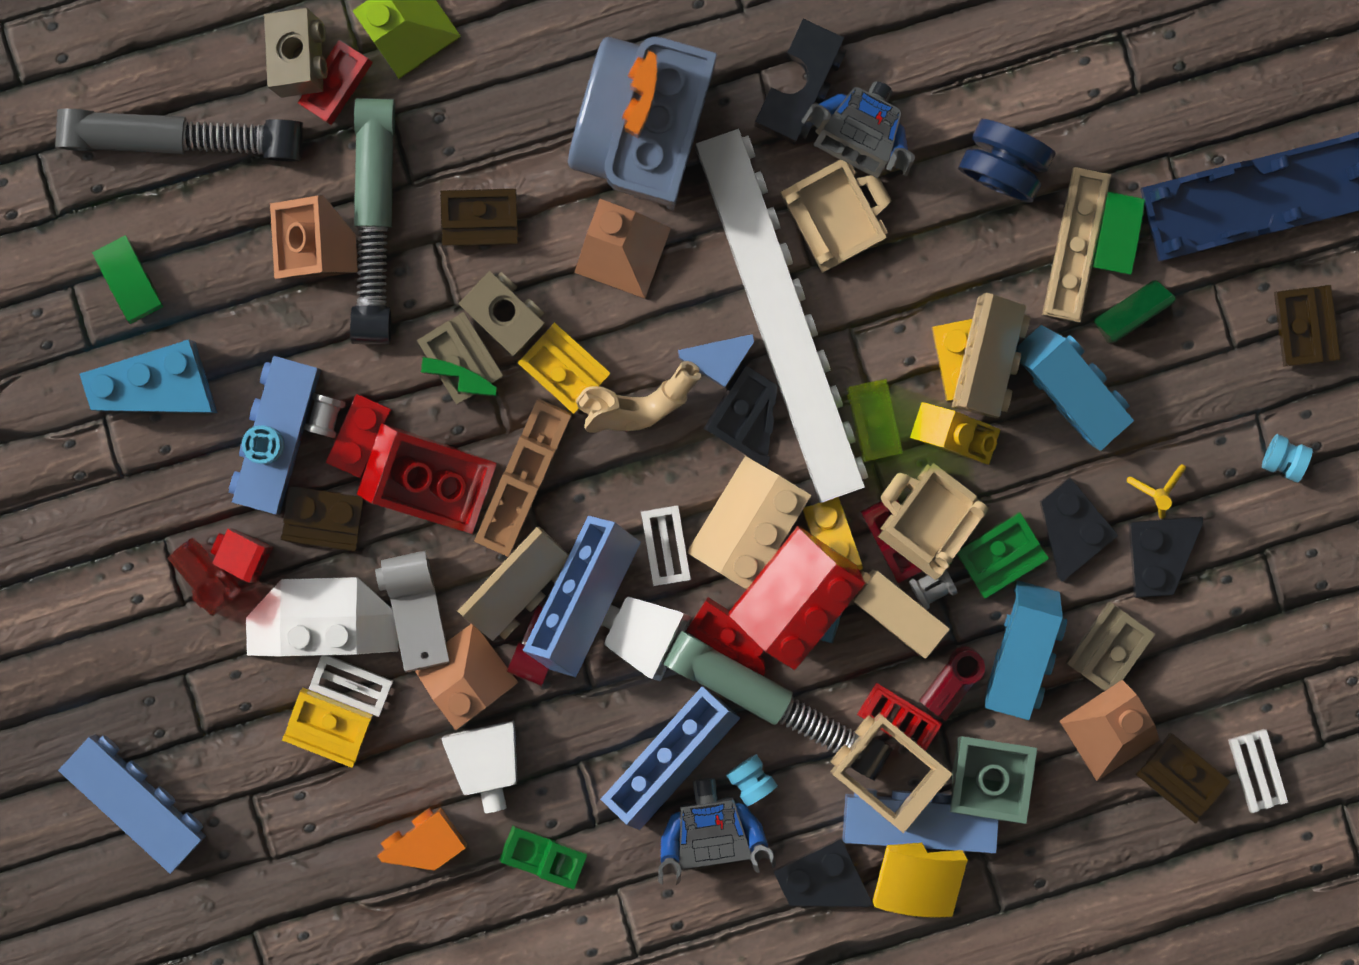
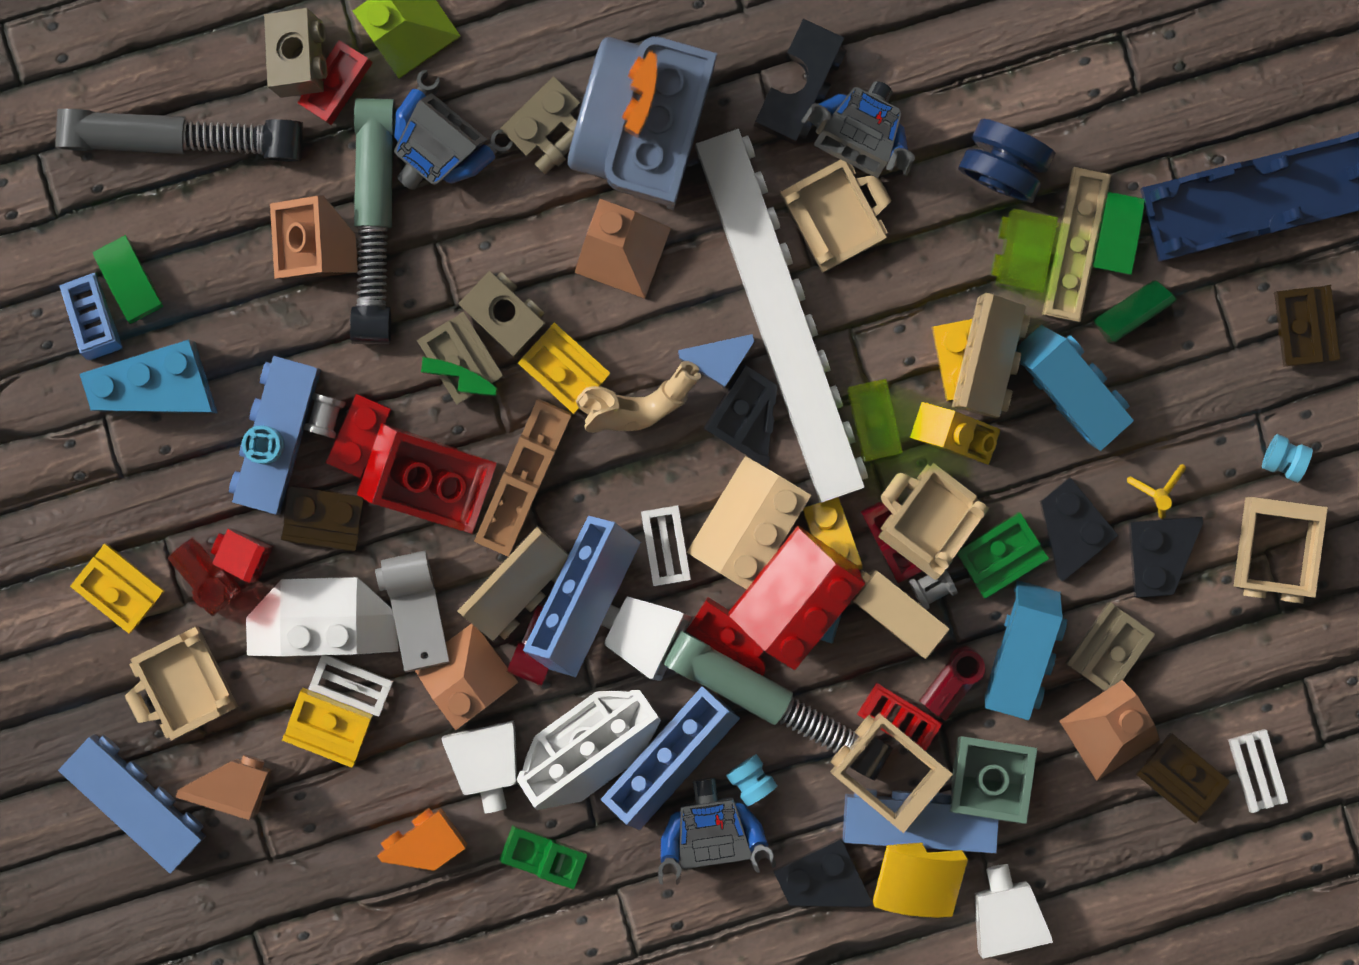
dark brown plate [440,188,518,247] -> none
none -> medium blue slope [59,273,122,360]
none -> yellow plate [70,543,166,634]
none -> tan piece [125,626,238,740]
none -> nougat slope [176,755,272,820]
none -> torso [394,70,513,190]
none -> dark tan plate [500,76,580,175]
none -> white wedge [517,690,661,810]
none -> white torso [975,864,1053,959]
none -> clear neon green brick [991,209,1058,294]
none -> tan window [1234,497,1328,604]

